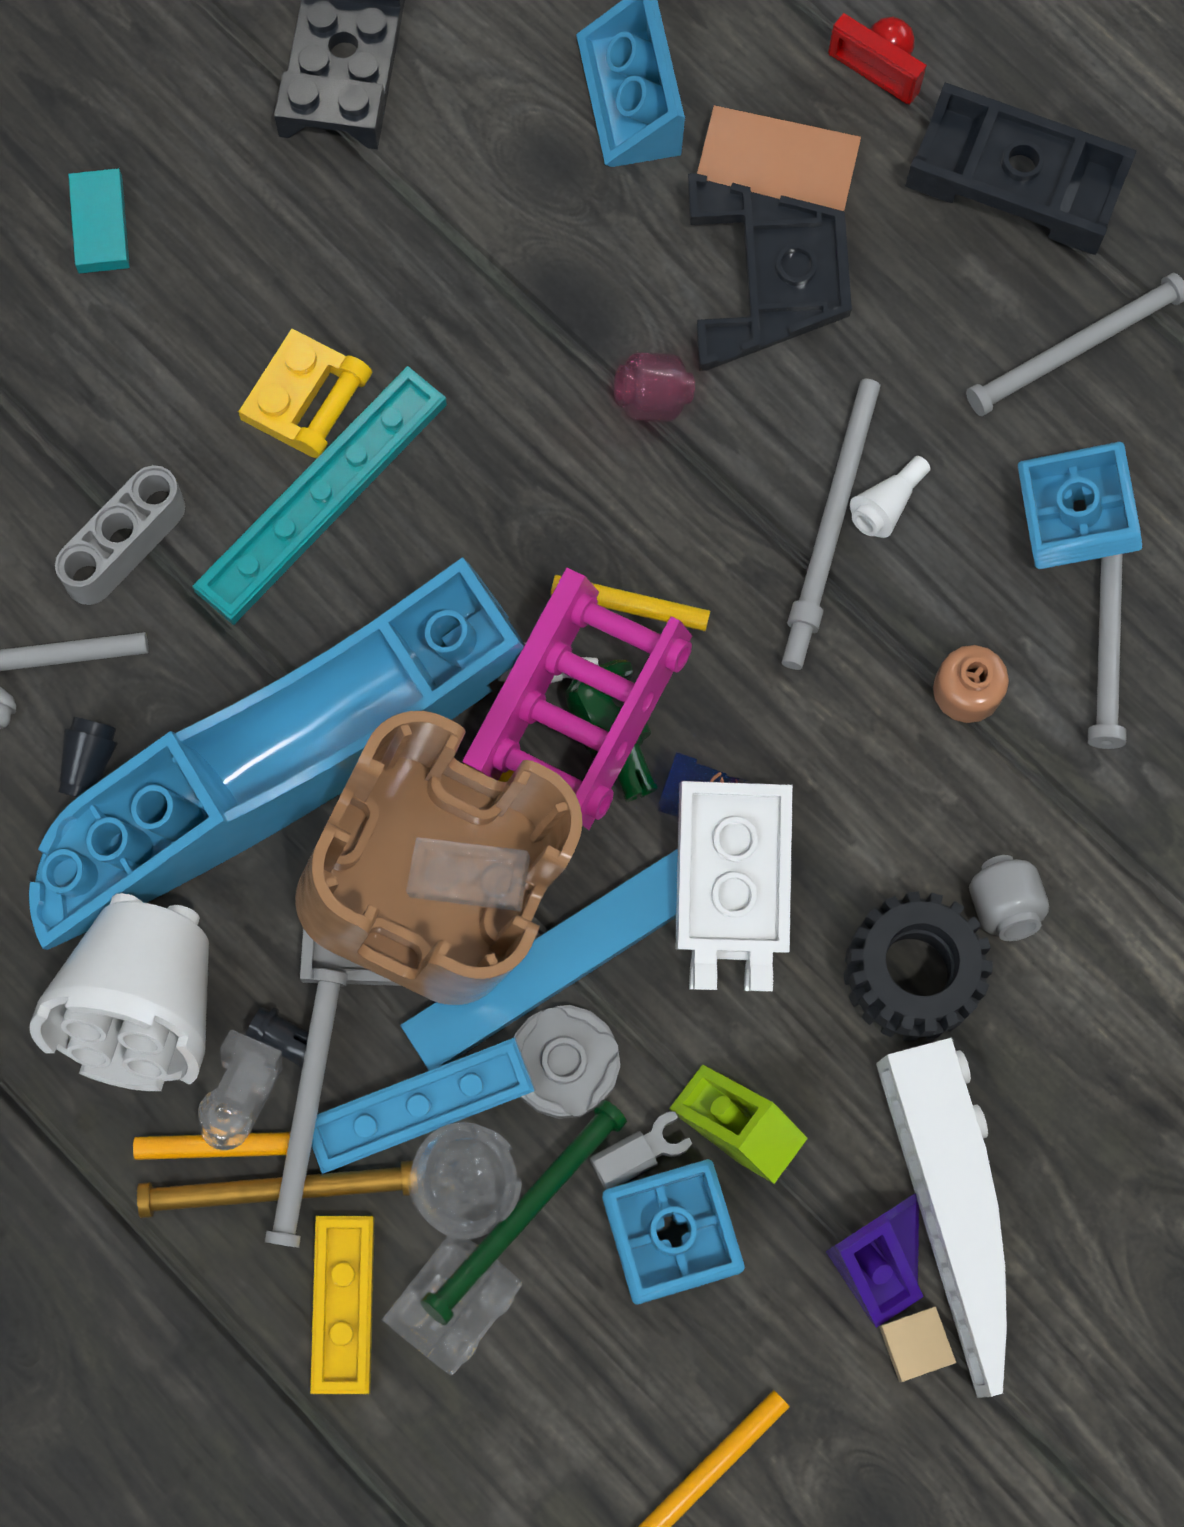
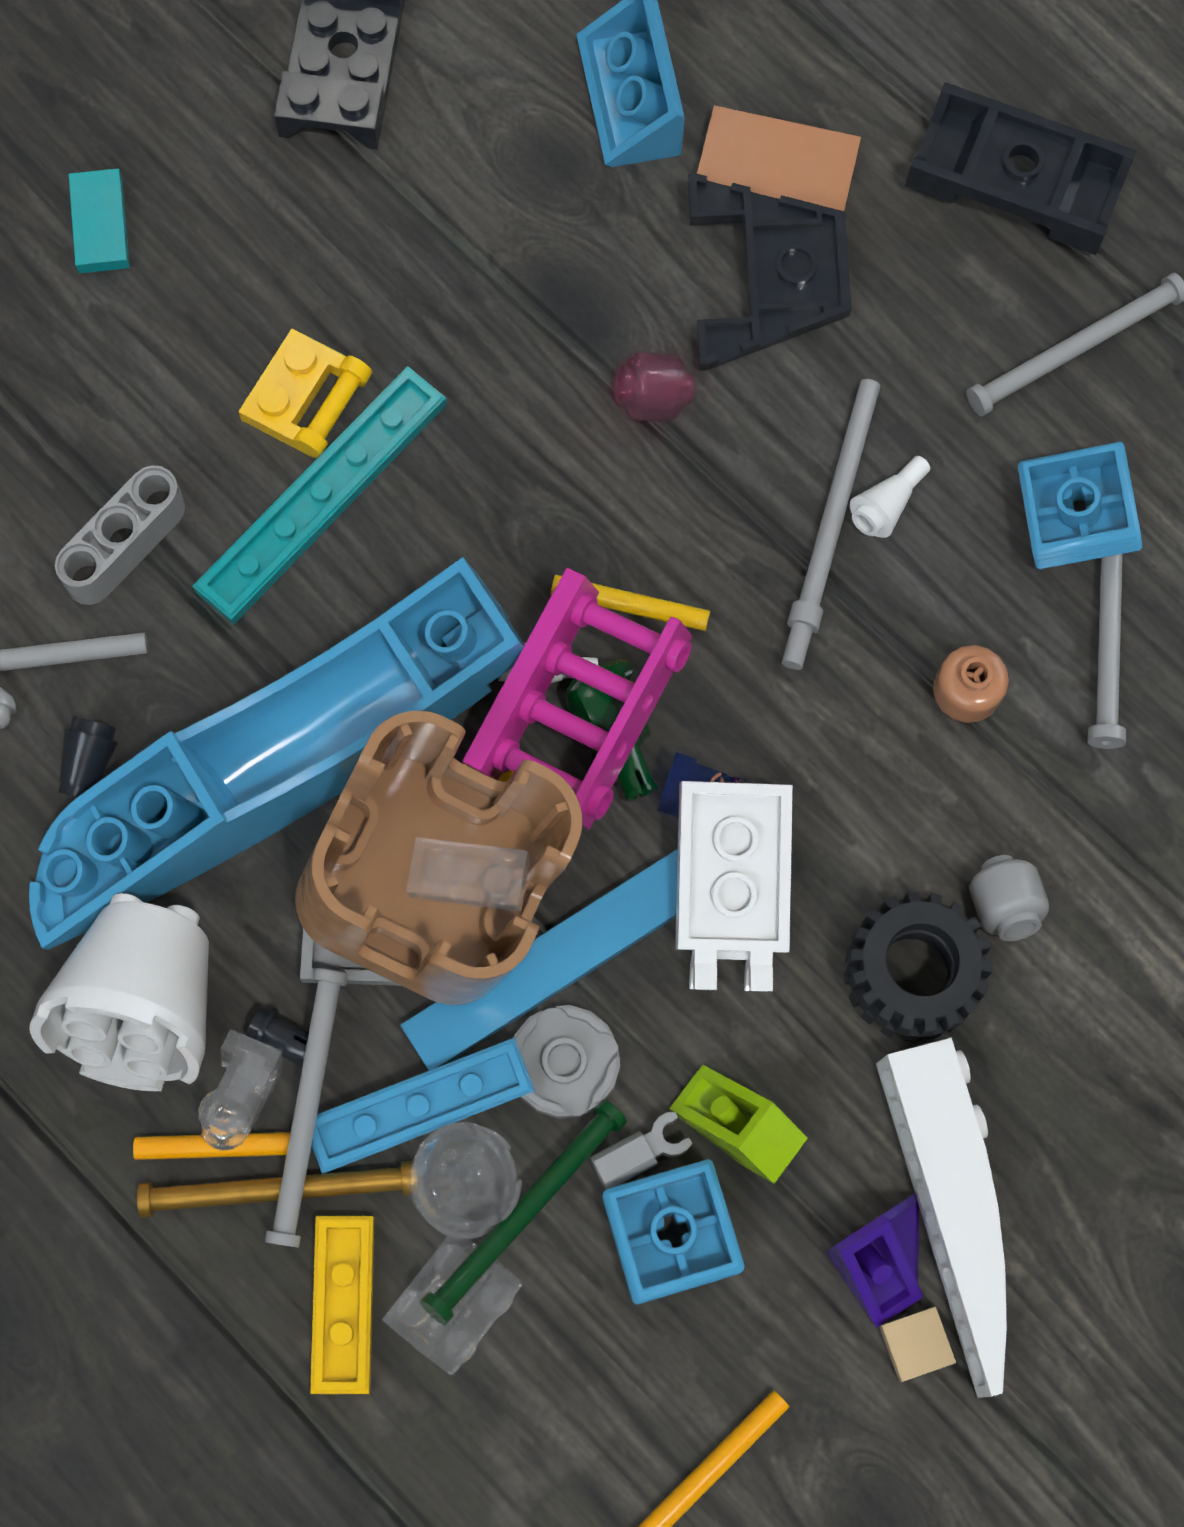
red tile [828,13,927,105] -> none

